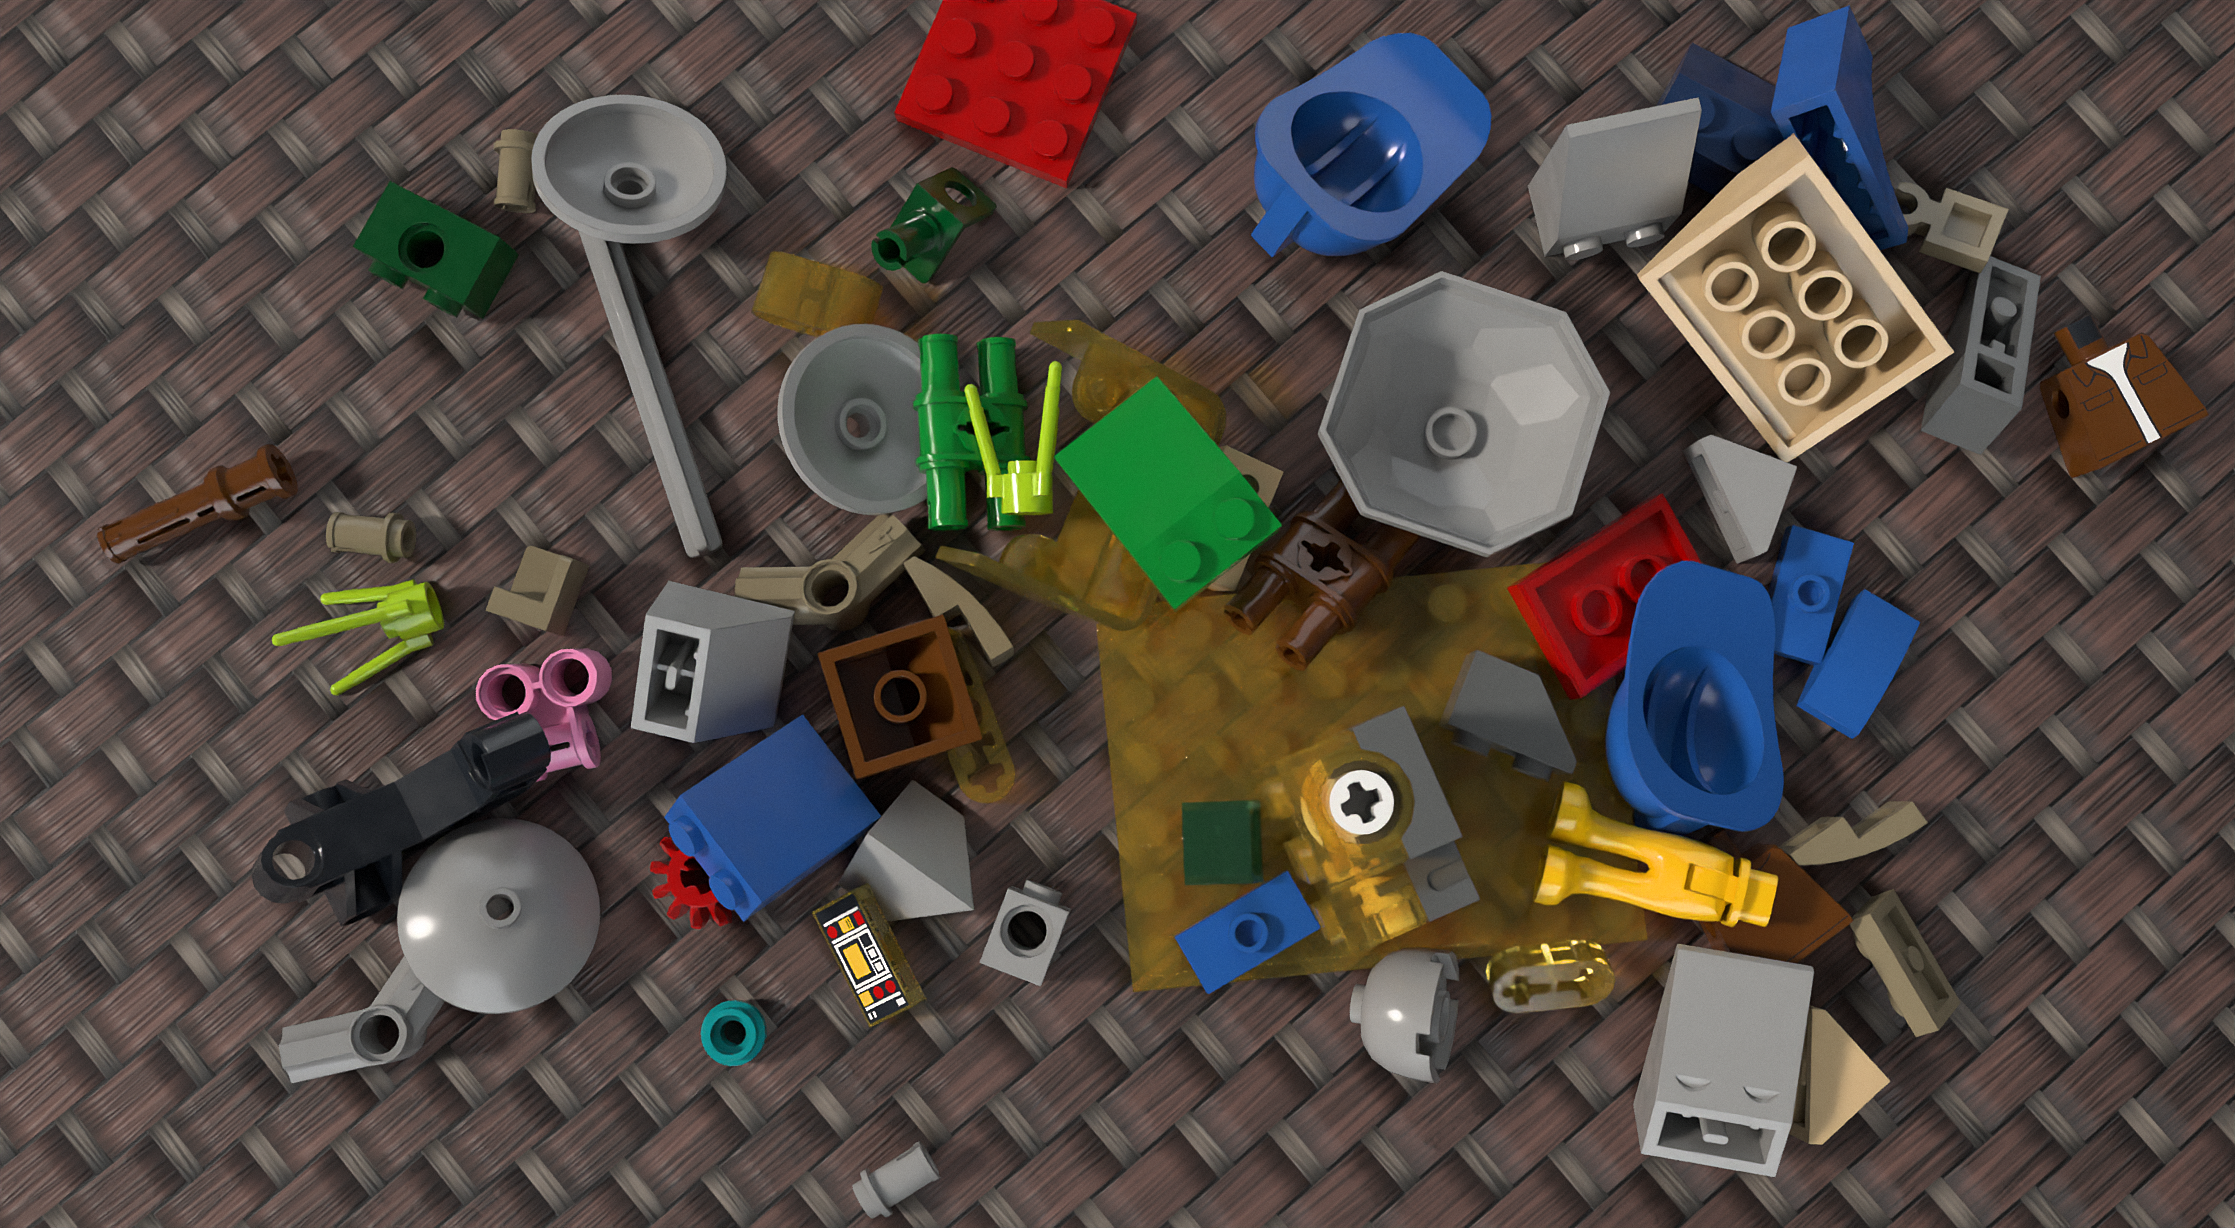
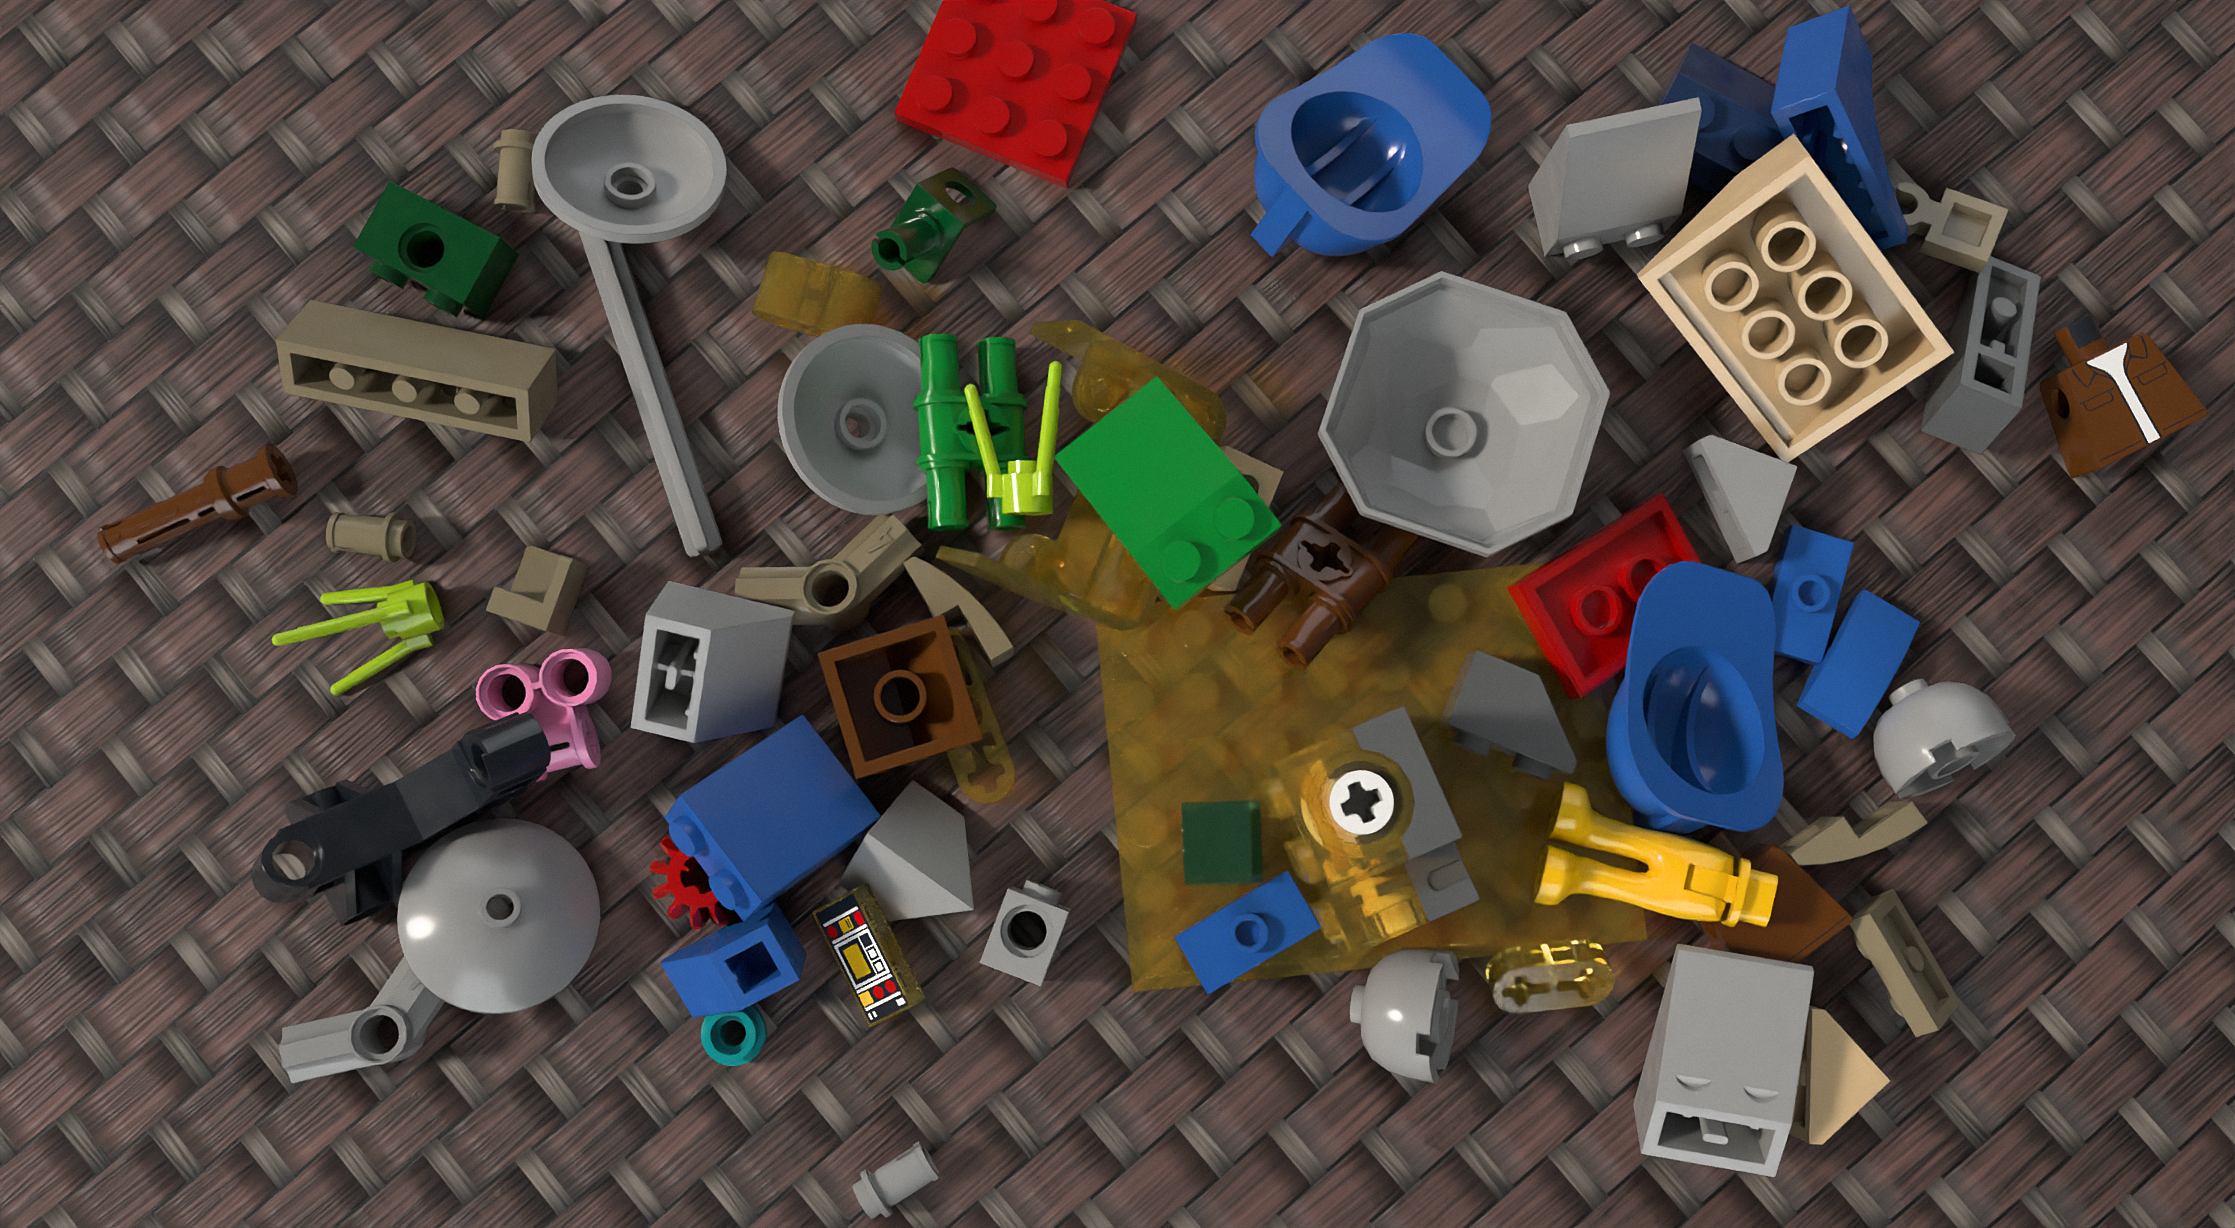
none -> dark tan brick [275,300,558,443]
none -> blue slope [661,900,807,1017]
none -> light grey cylinder [1873,679,2016,799]

